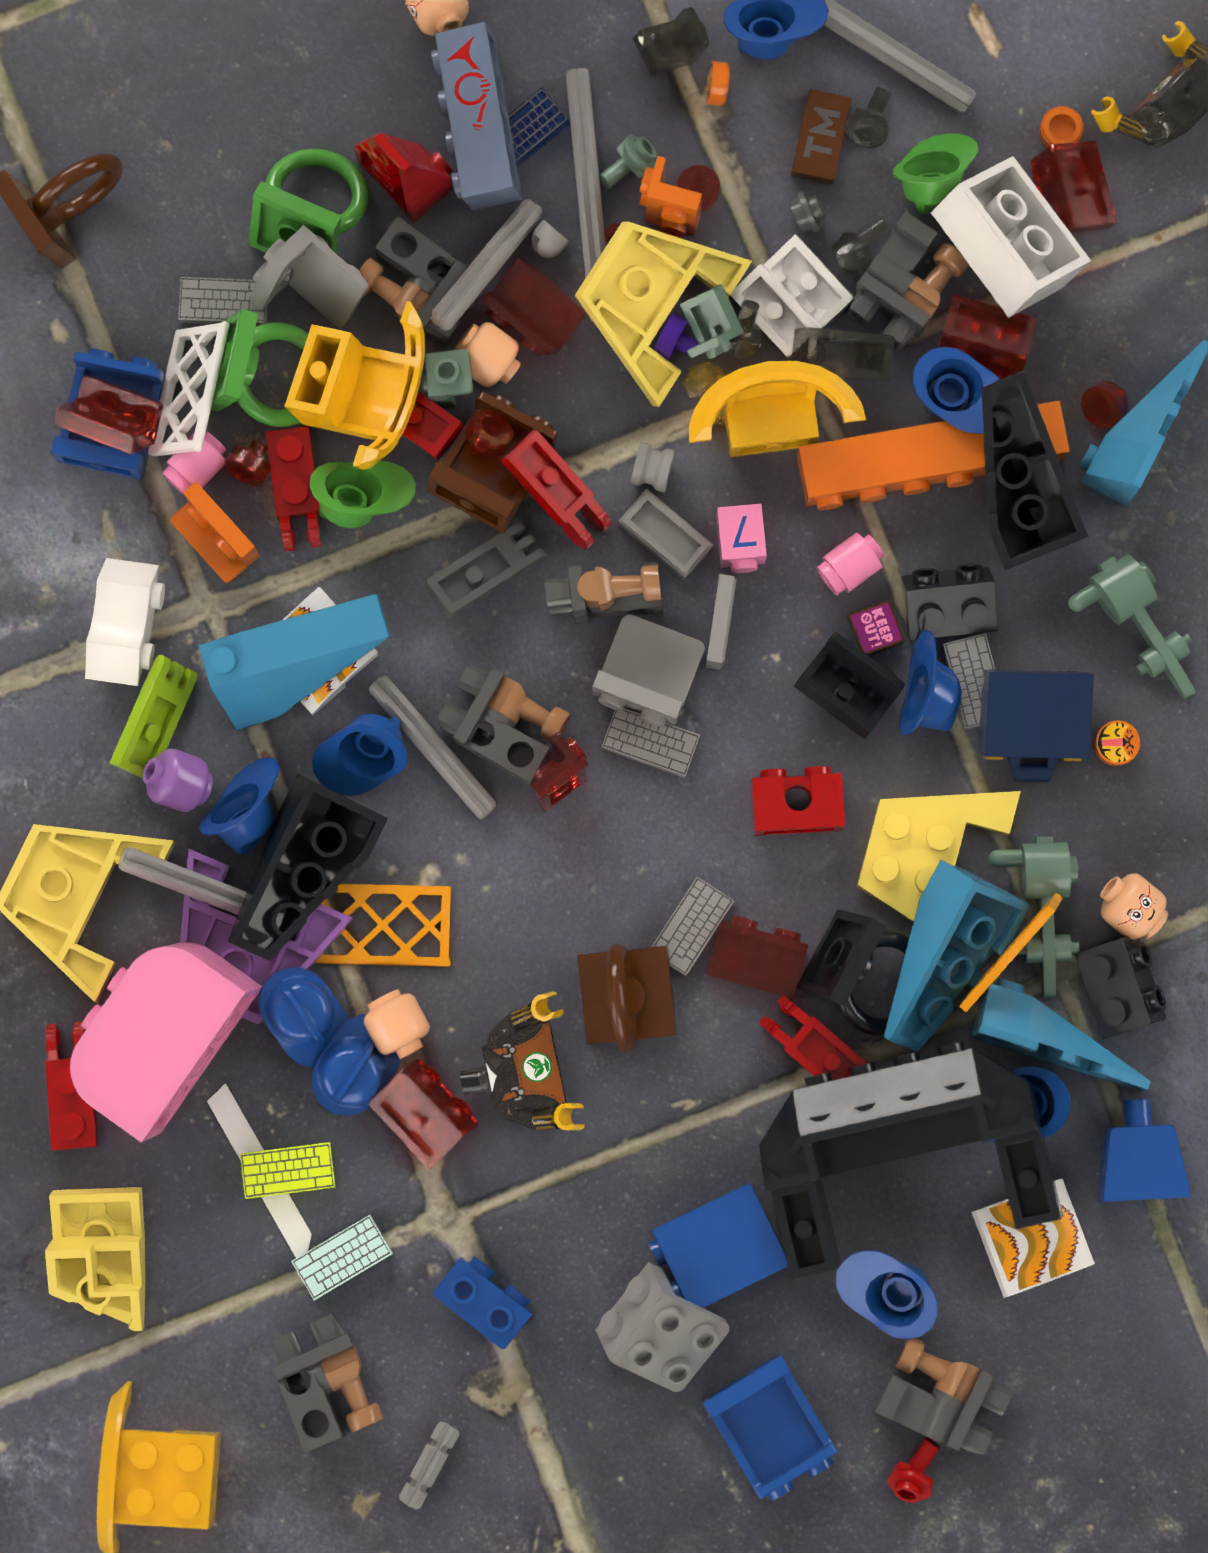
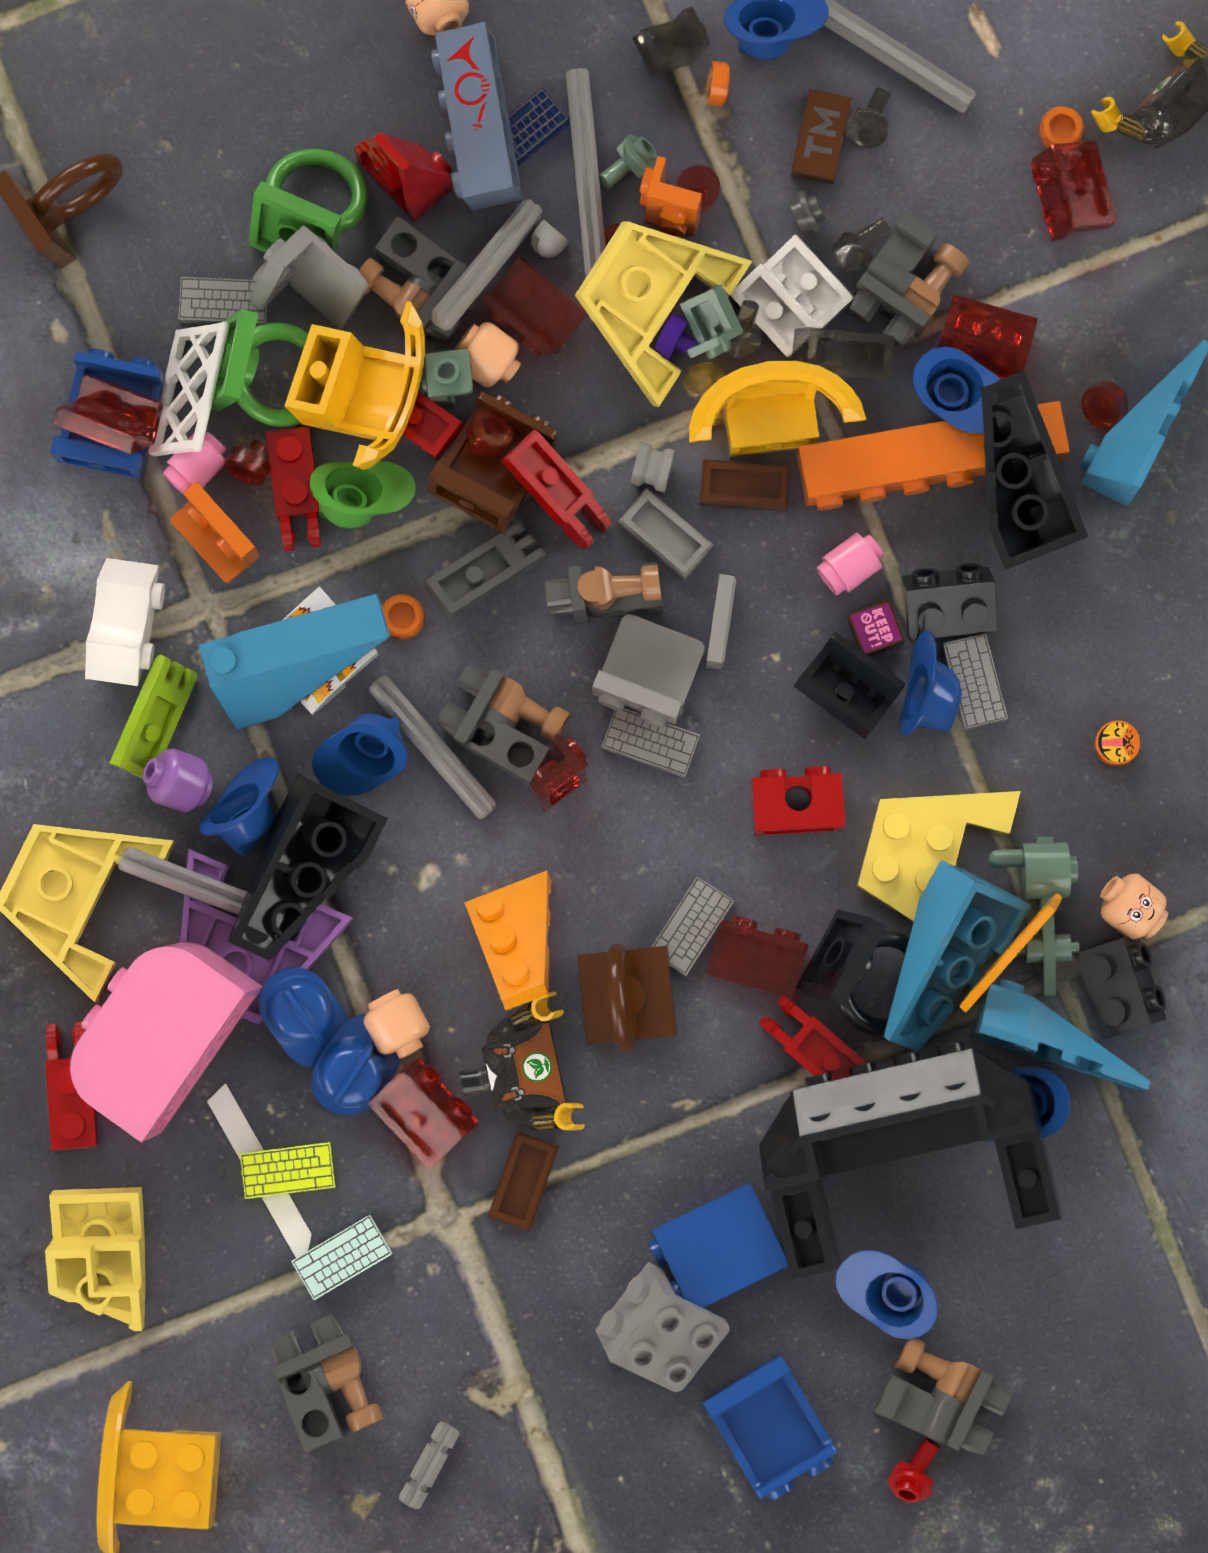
light orange window [315,884,451,967] -> none
blue bracket [433,1256,533,1349] -> none
bright pink brick [716,503,767,573] -> none
bright green piece [892,134,979,215] -> none
white brick [931,156,1091,318] -> none
slope [971,1179,1095,1298] -> none
dark blue piece [978,669,1094,782] -> none
sand green piece [1068,554,1195,699] -> none
blue torso [1098,1099,1191,1202] -> none
none -> orange tile [382,594,425,640]
none -> light orange wing [464,870,551,1010]
none -> reddish brown tile [487,1131,559,1232]
none -> reddish brown tile [700,459,791,512]

